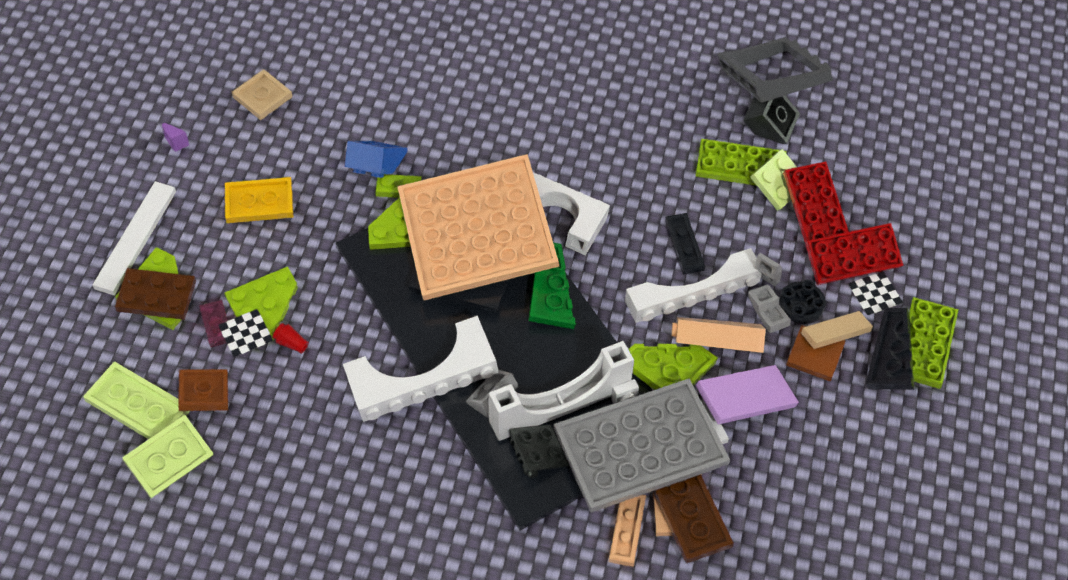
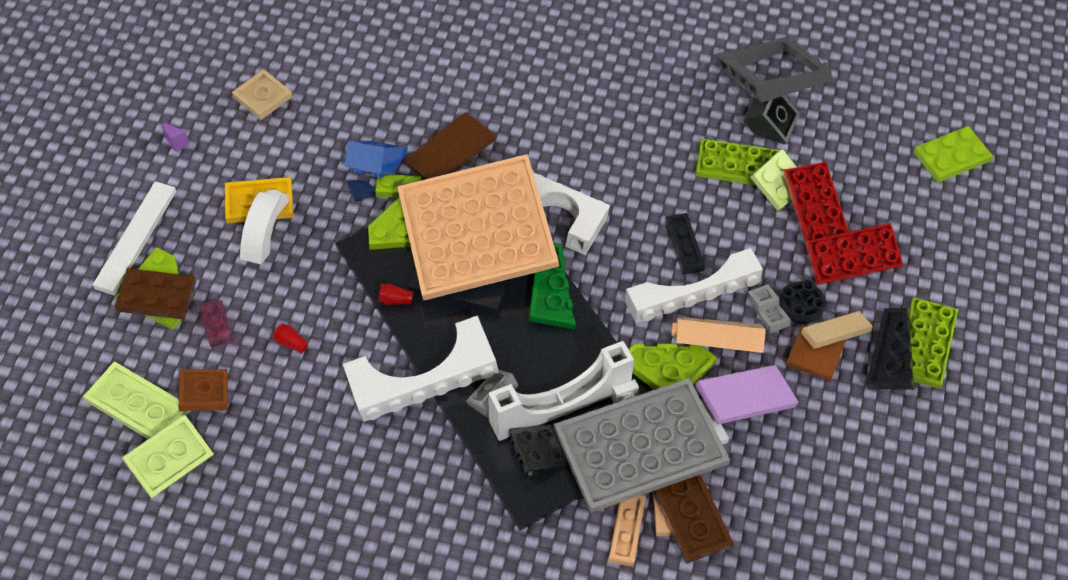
sticker [218,309,273,357] -> none
lime plate [224,266,298,341] -> none
light grey slope [754,253,782,287] -> none
sticker [848,271,903,315] -> none
none -> white arch [240,190,289,264]
none -> dark blue tile [347,180,376,202]
none -> red cone [378,282,413,305]
none -> reddish brown tile [404,112,496,180]
none -> lime plate [913,126,993,183]

